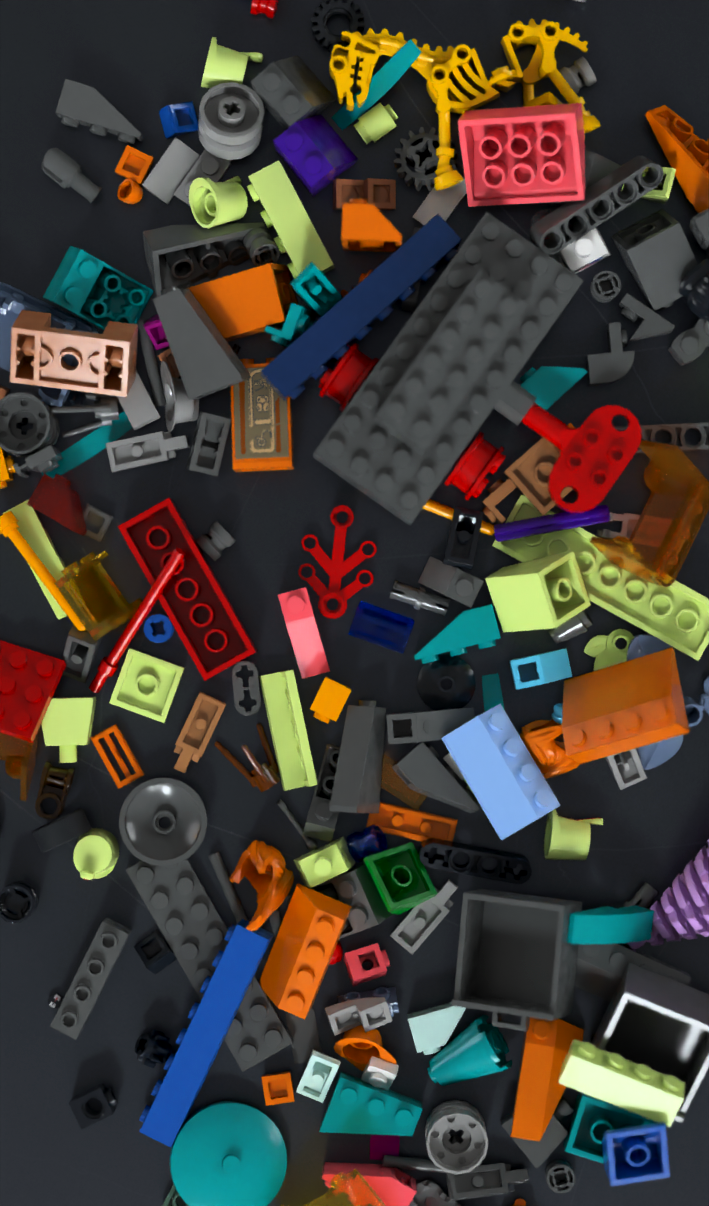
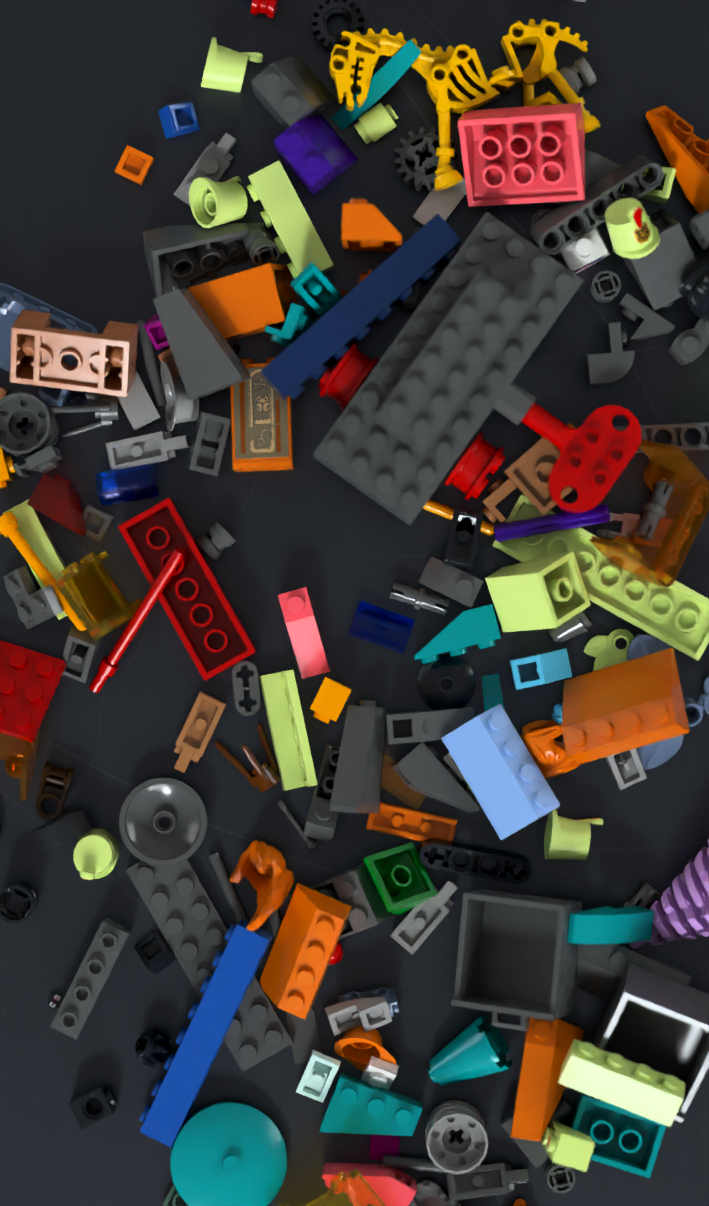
dark grey arm [41,148,102,203] -> none
teal sticker [41,411,133,482] -> none
yellowish green torso [41,697,96,763] -> none
teal slope [43,246,154,330] -> none
dark grey slope [55,79,144,144] -> none
orange tile [90,724,145,789] -> none
yellowish green plate [109,648,185,723] -> none
orange hinge [117,178,143,204] -> none
light grey slope [142,137,200,205] -> none
blue wheel [144,614,174,643] -> none
light grey wheel [198,82,264,160] -> none
orange plate [261,1071,295,1106] -> none
yellowish green torso [293,837,356,888] -> none
red plant [298,505,377,619] -> none
nougat slope [333,178,396,210] -> none
coral brick [344,943,390,987] -> none
clear blue wheel [346,824,387,862] -> none
light aqua slope [407,1002,466,1055] -> none
teal slope [520,366,587,410] -> none
blue slope [602,1122,670,1186] -> none
none -> dark grey plate [3,566,64,630]
none -> clear blue slope [95,464,159,506]
none -> yellowish green slope [541,1120,595,1172]
none -> yellowish green hat [605,198,661,259]
none -> dark grey pin [634,480,674,541]

